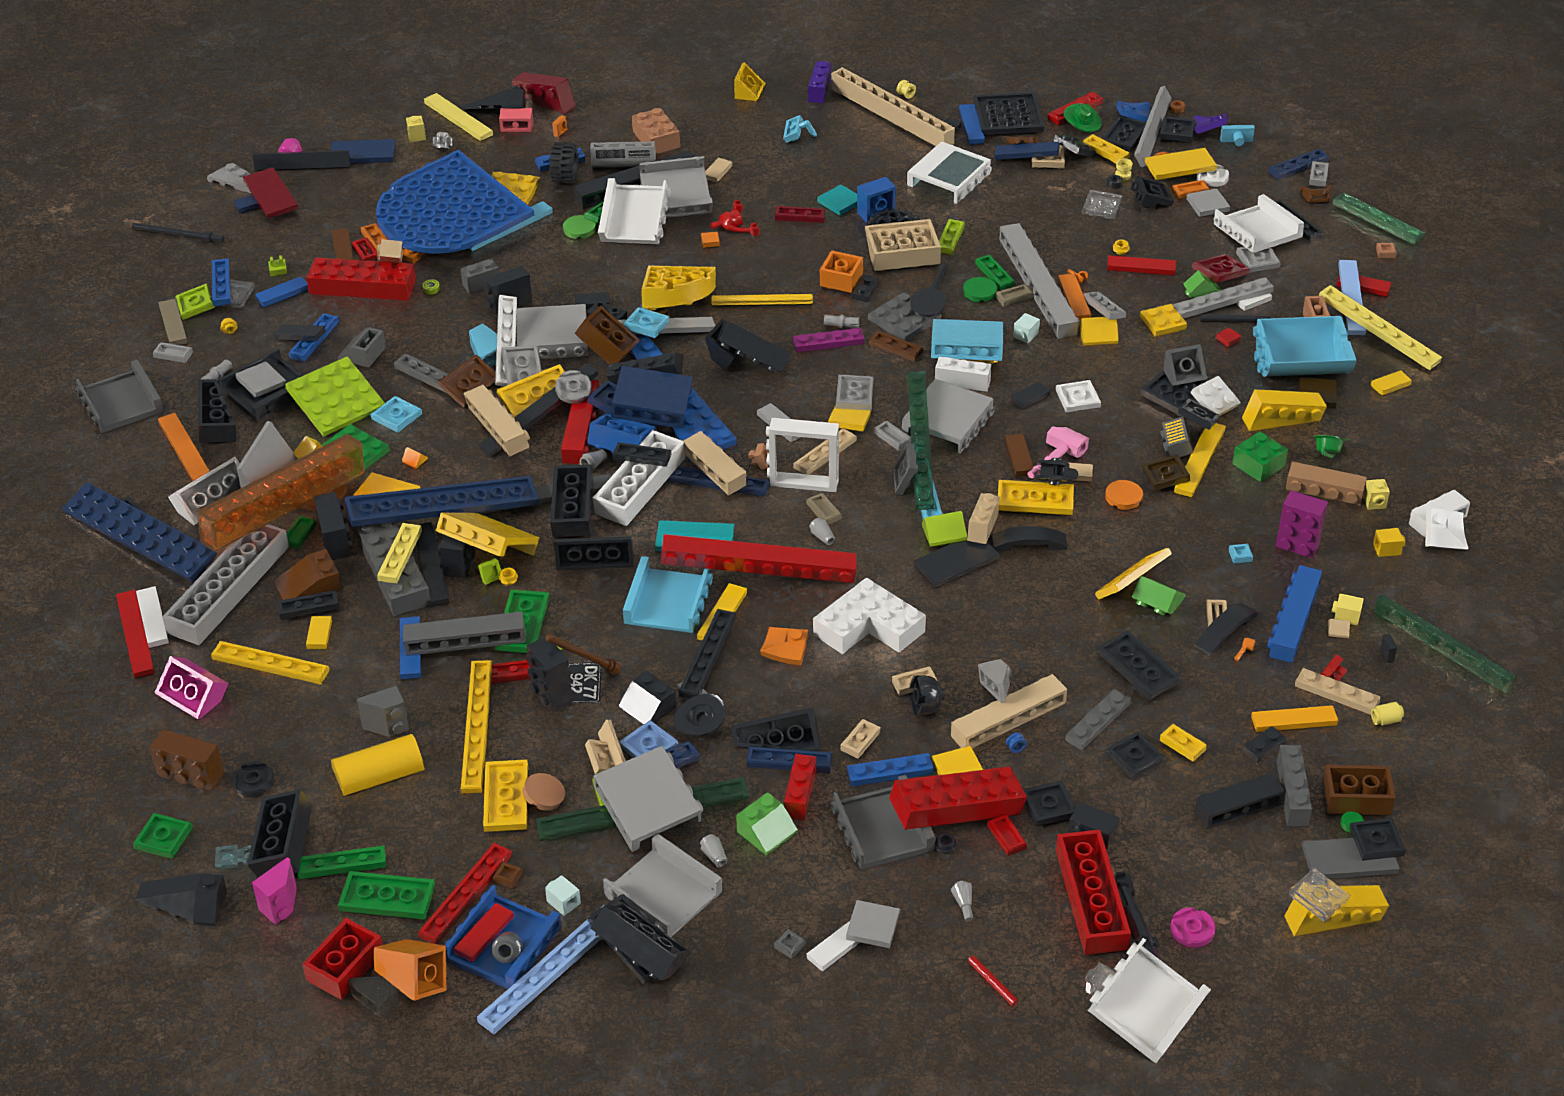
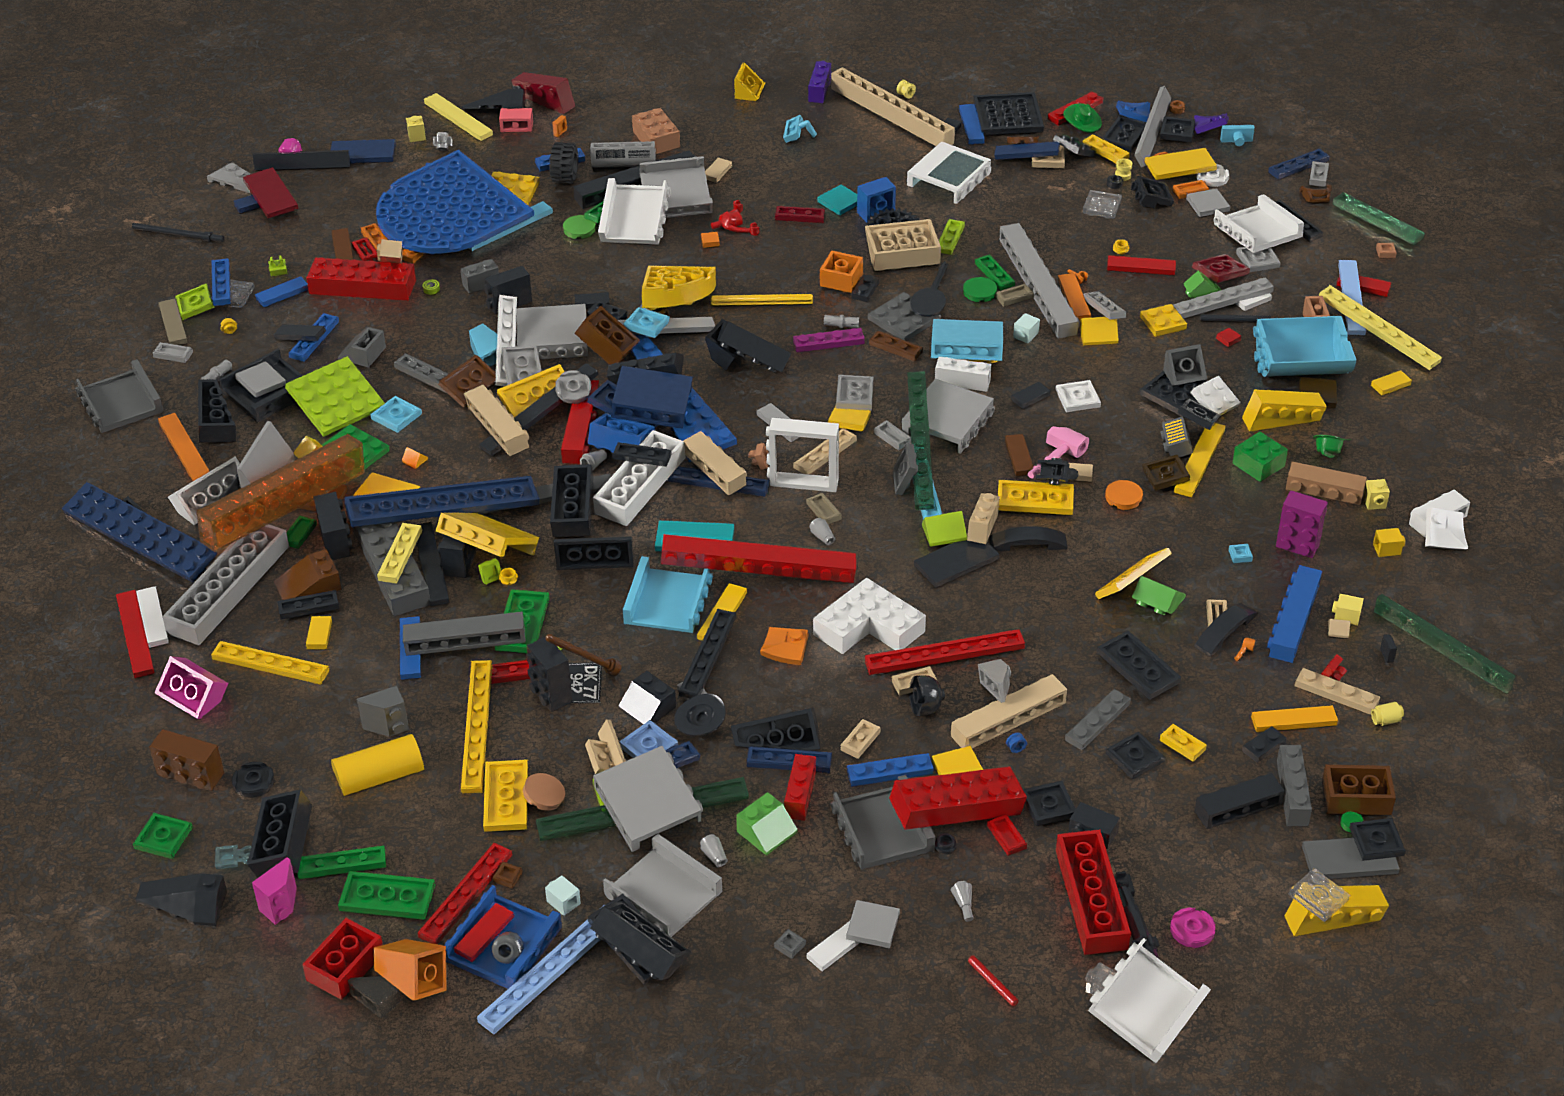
none -> red plate [865,629,1025,675]

